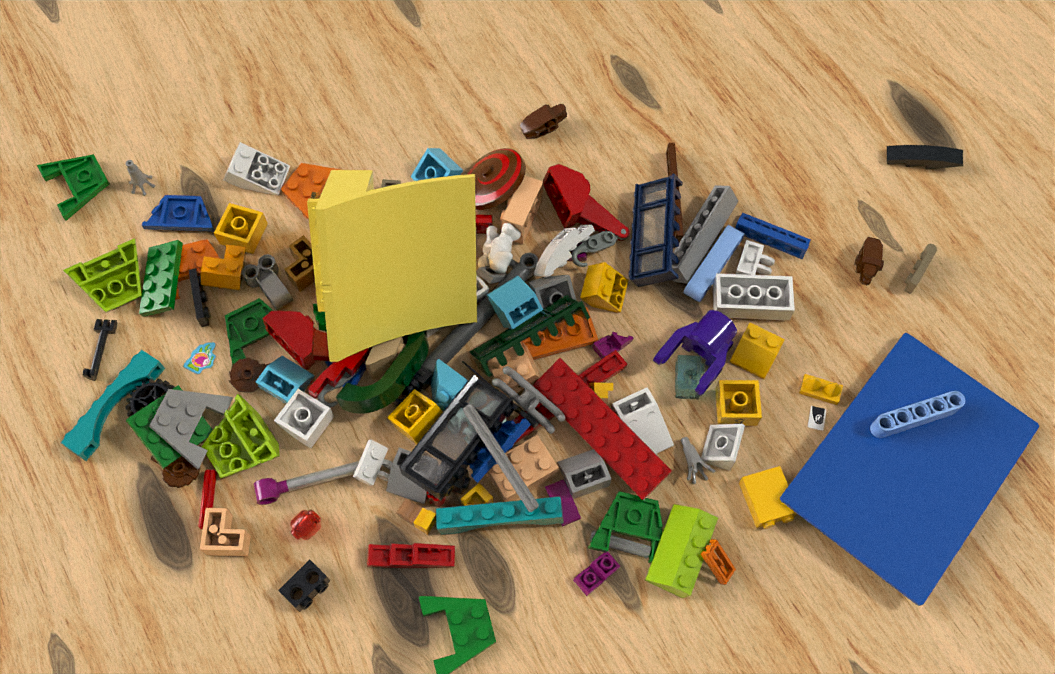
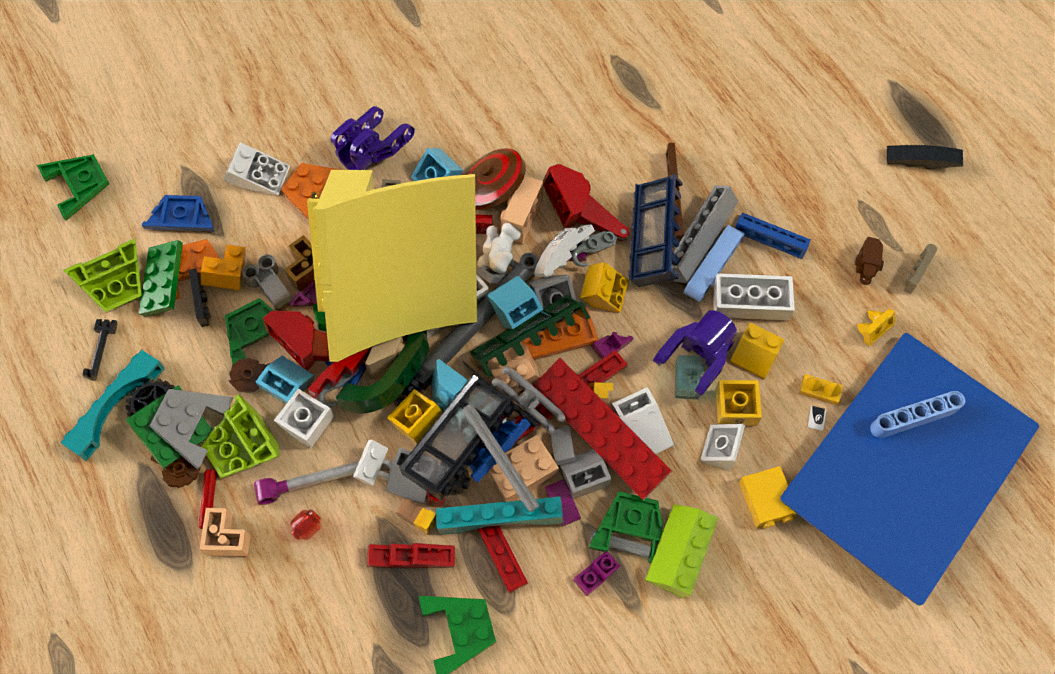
light grey piece [126,160,155,196] -> none
sticker [183,342,216,374] -> none
yellow brick [214,203,268,254] -> none
black brick [278,559,330,612] -> none
yellow panel [461,483,493,506] -> none
reddish brown hinge [520,104,567,139] -> none
light grey piece [681,437,716,484] -> none
orange tile [701,539,736,585] -> none
white hinge [735,240,775,276] -> none
none -> magenta slope [289,279,317,306]
none -> dark purple piece [330,106,415,170]
none -> red tile [477,525,528,593]
none -> light grey tile [550,426,576,466]
none -> yellow tile [857,308,895,346]

